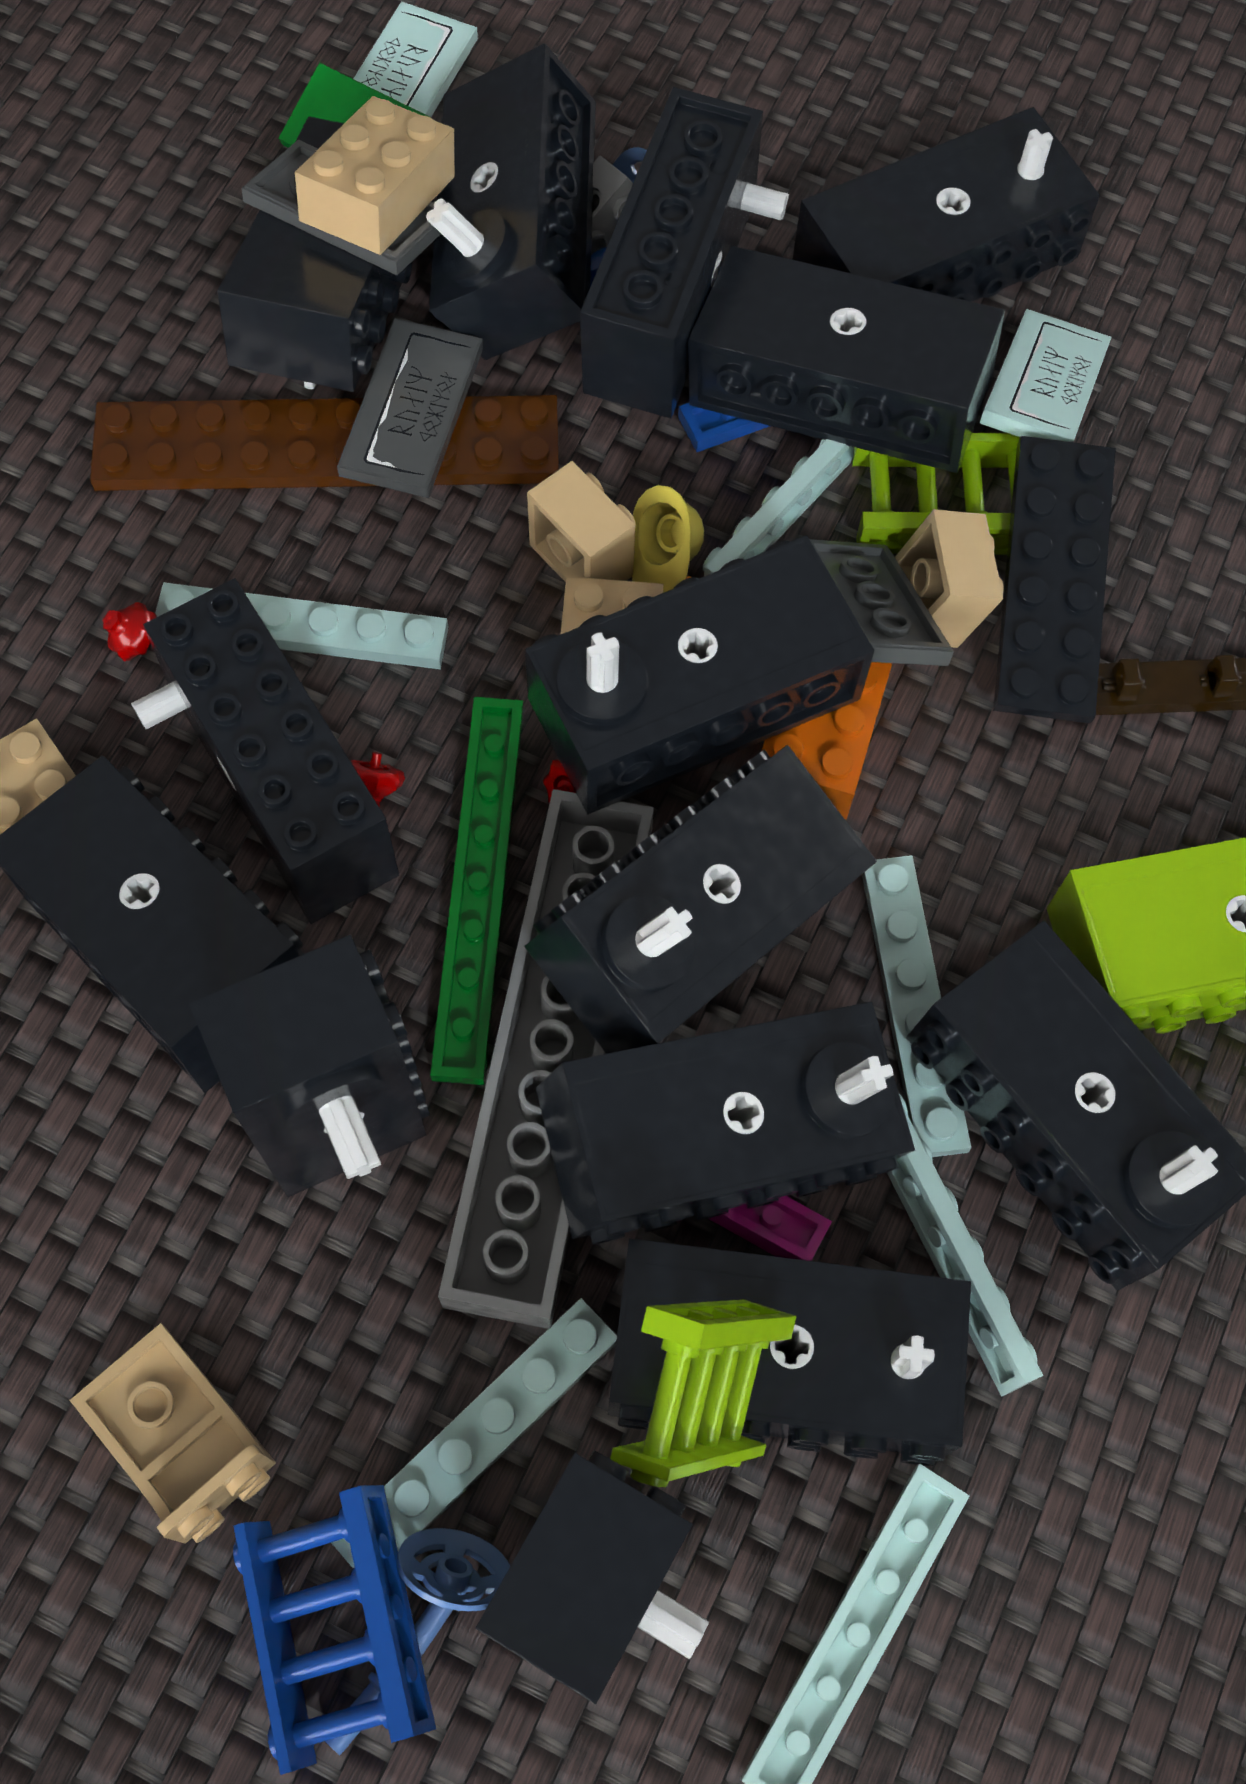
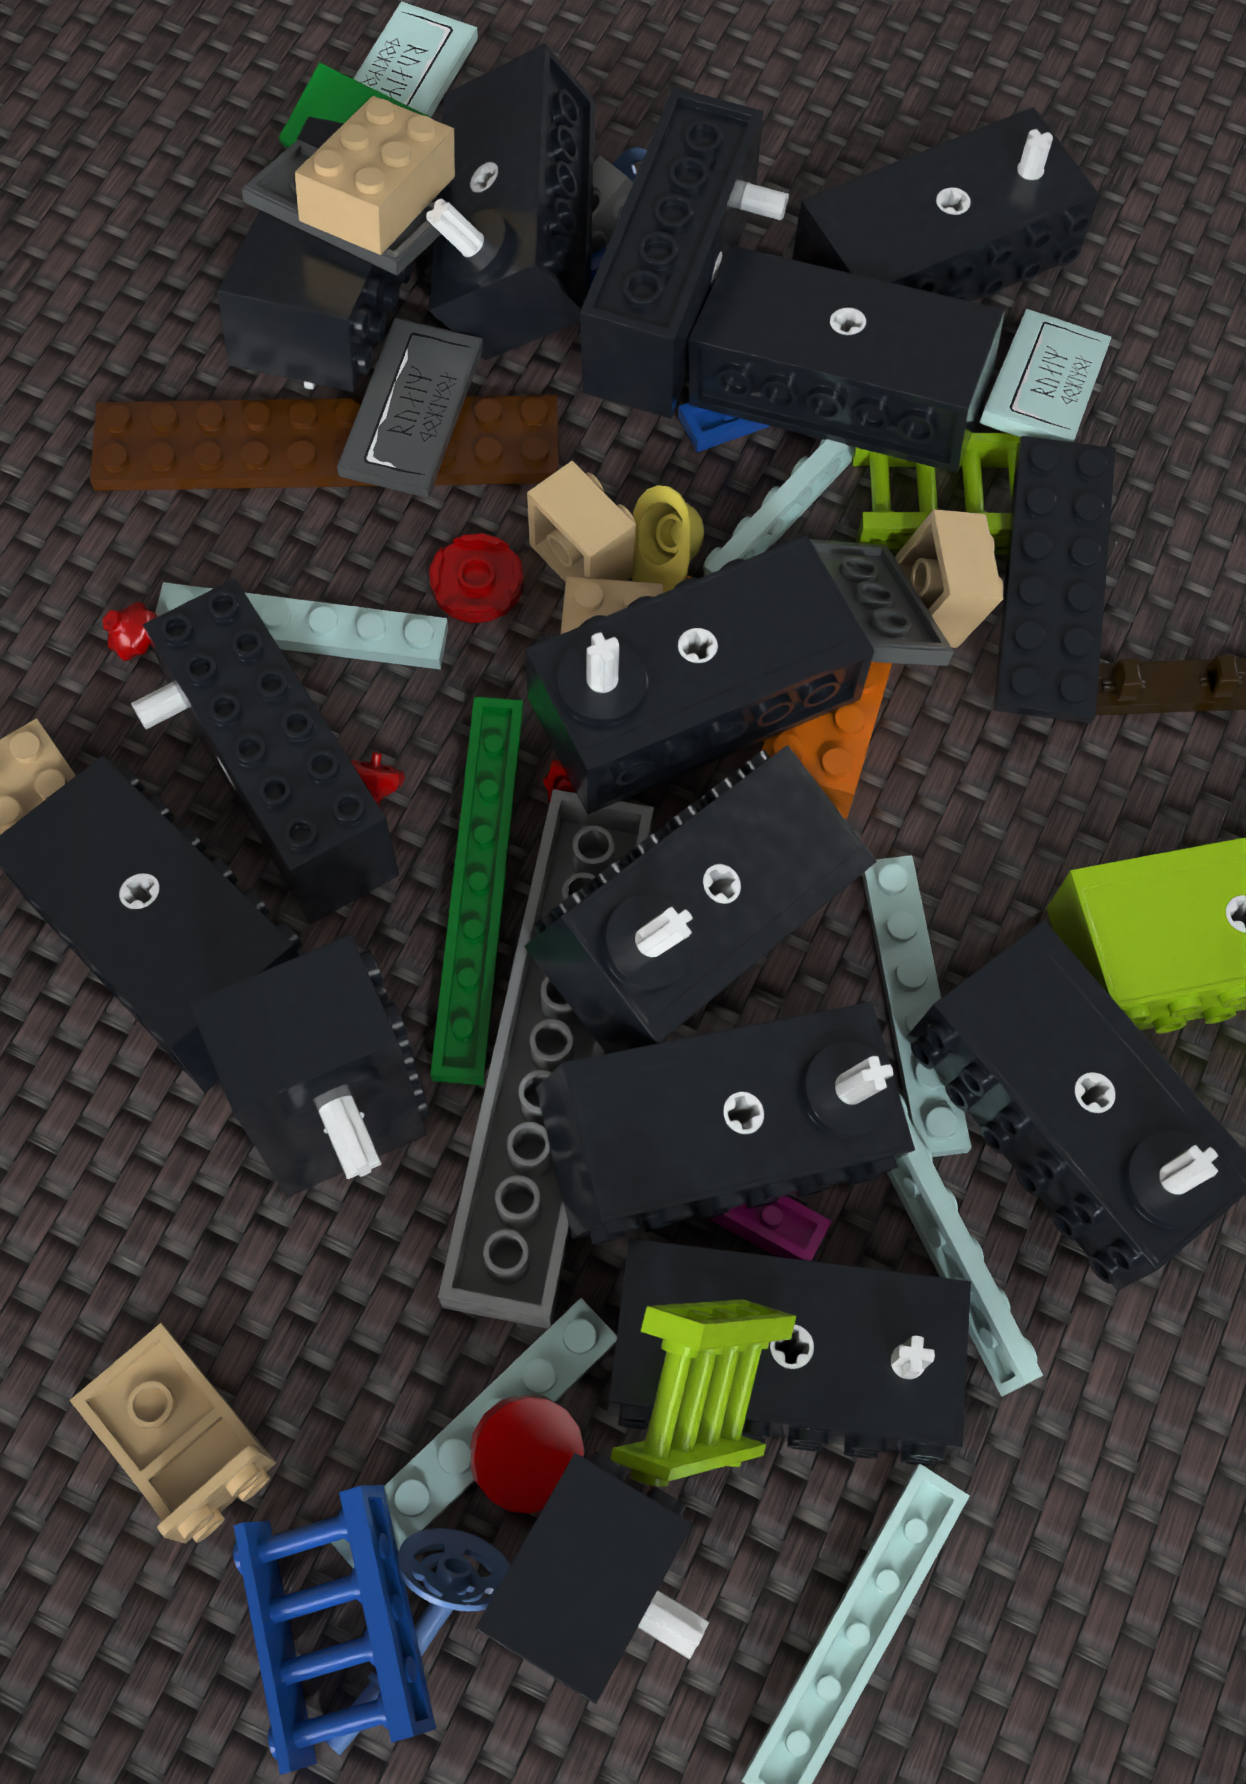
none -> red tile [429,533,524,623]
none -> red tile [470,1394,584,1514]

